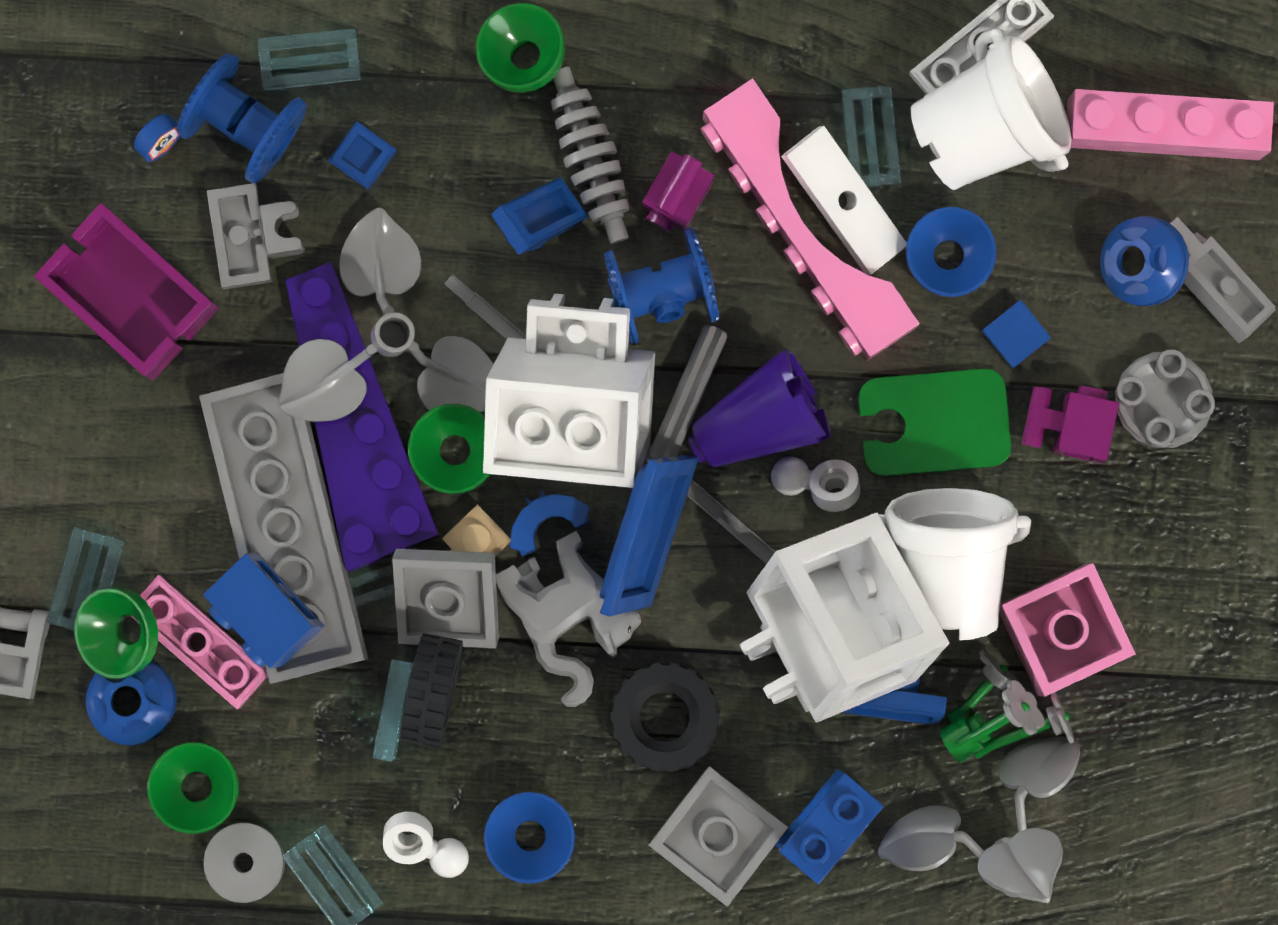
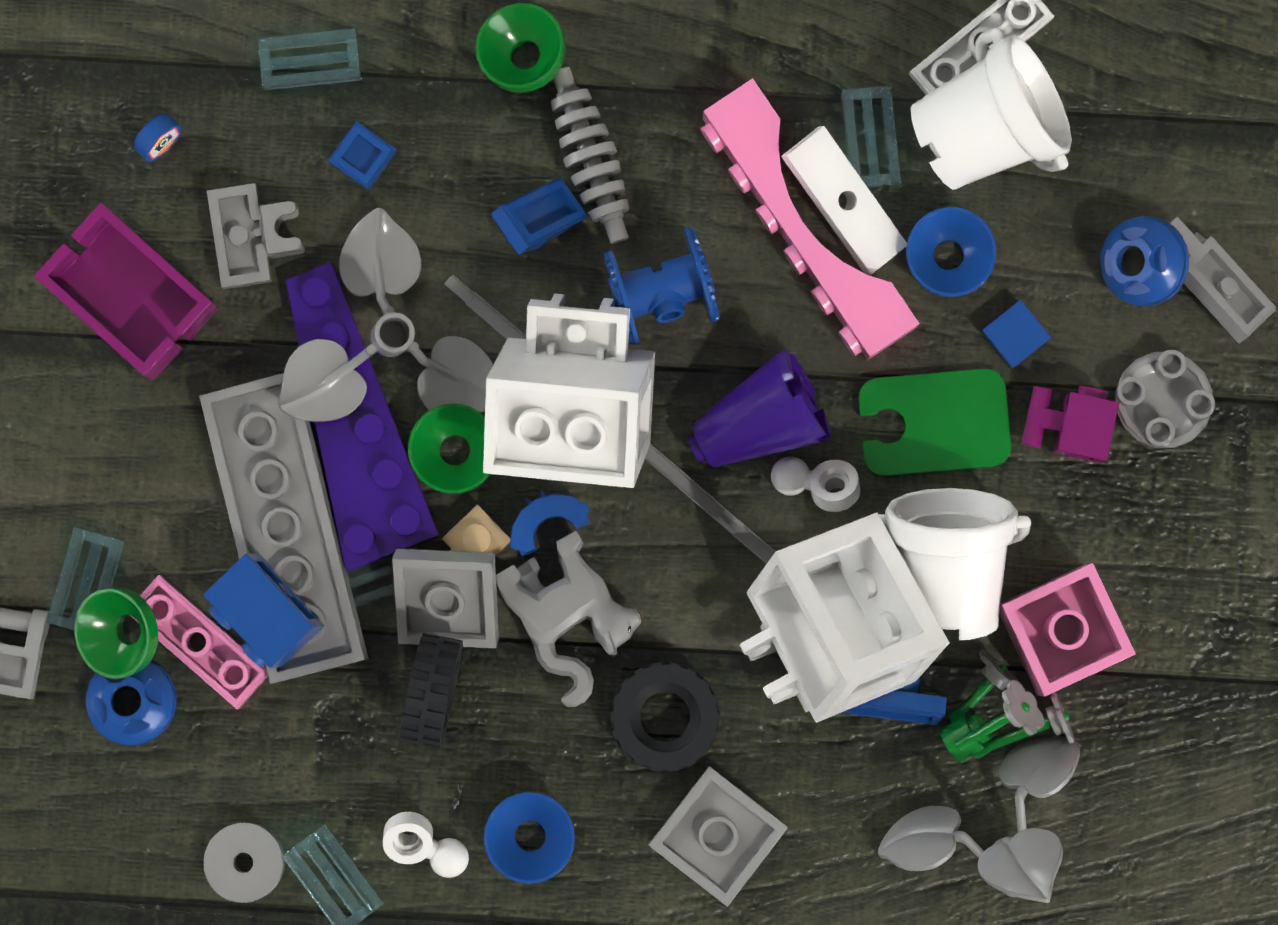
green piece [147,742,239,834] -> none
blue hose [176,53,307,183] -> none
clear light blue tile [372,659,413,762] -> none
blue piece [600,455,699,617] -> none
magenta brick [642,151,715,234] -> none
light grey axle [650,325,727,459] -> none
blue panel [775,768,884,885] -> none
bright pink brick [1067,89,1274,160] -> none

